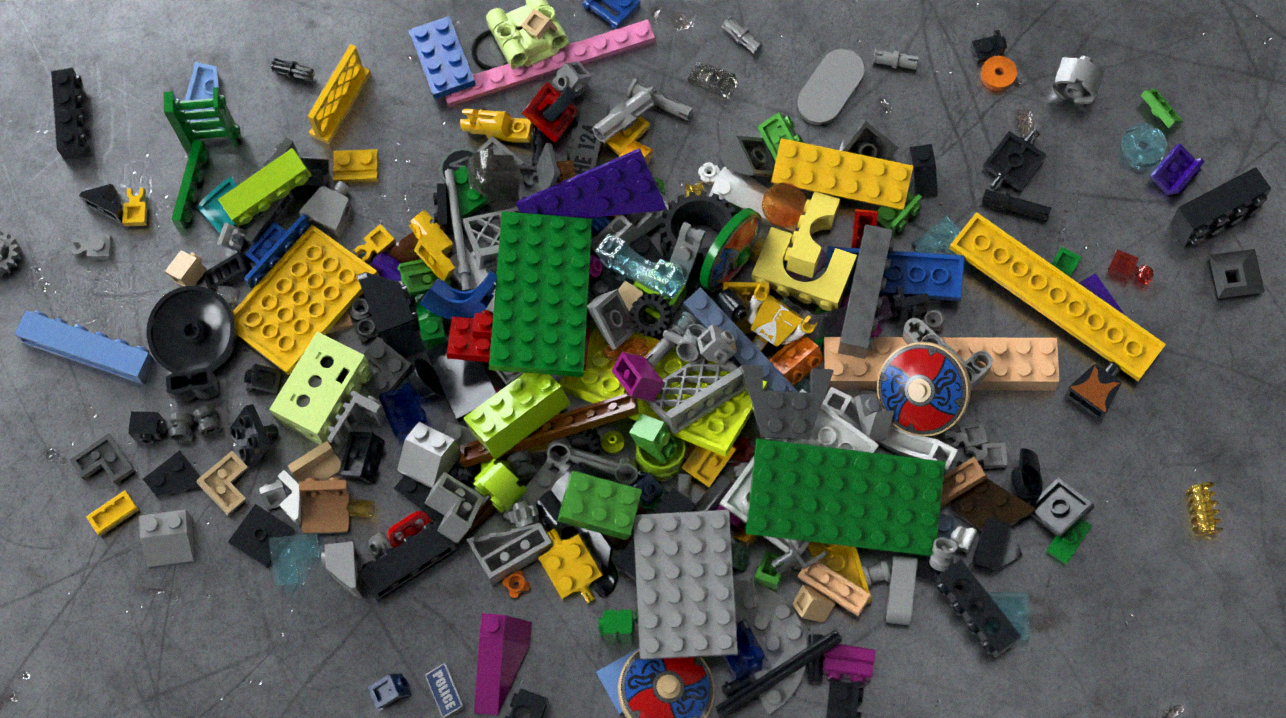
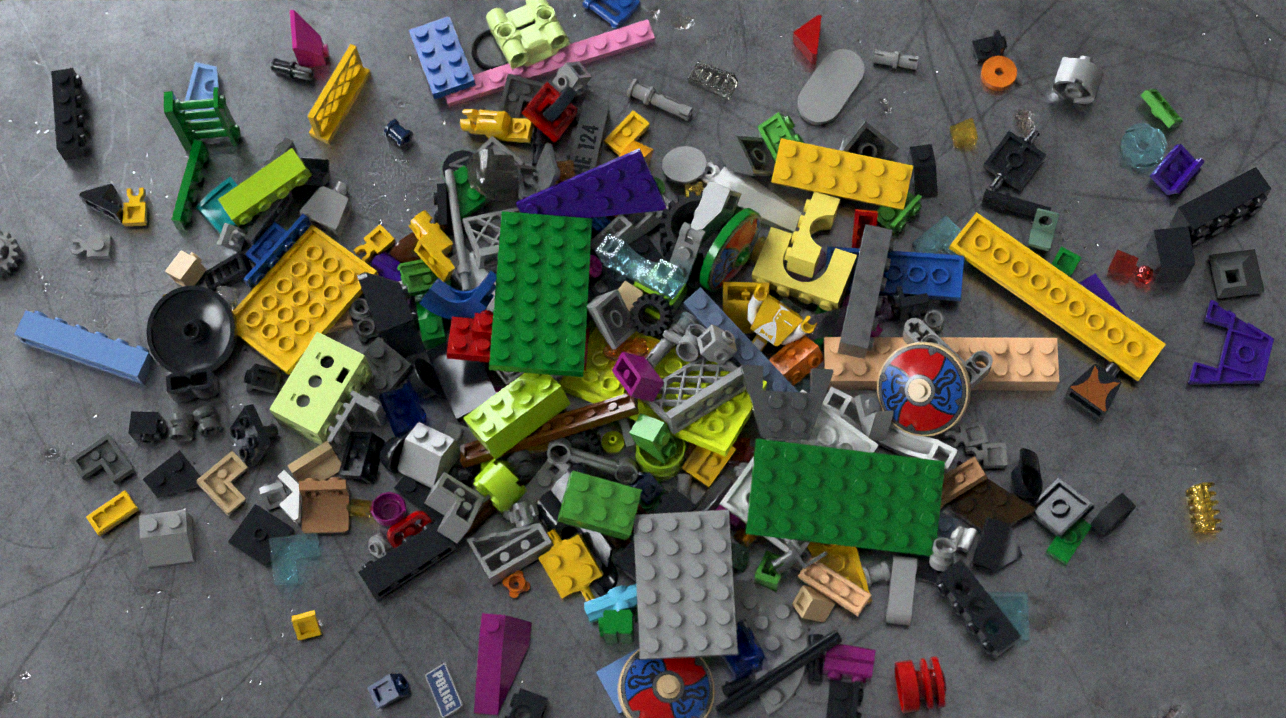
light grey slope [321,541,363,600] -> none
yellow plate [333,149,379,184] -> none
tan panel [520,9,558,40] -> none
light grey piece [592,90,654,143] -> none
black brick [717,289,750,322] -> none
light grey pin [721,16,763,54] -> none
clear orange dish [762,182,806,227] -> none
none -> dark pink slope [290,9,329,68]
none -> yellow plate [292,610,321,640]
none -> magenta hair [371,492,407,527]
none -> black cap [379,428,414,474]
none -> dark blue bush [384,119,413,148]
none -> dark grey plate [498,73,545,118]
none -> medium azure piece [584,584,638,623]
none -> light grey tile [619,417,636,453]
none -> light grey piece [662,146,707,184]
none -> slope [688,181,741,244]
none -> red slope [793,15,822,64]
none -> red wheel [894,656,946,713]
none -> clear yellow slope [950,118,978,148]
none -> sand green bracket [1028,208,1059,251]
none -> black tyre [1091,493,1136,537]
none -> black piece [1146,226,1195,284]
none -> dark purple wing [1188,300,1274,385]

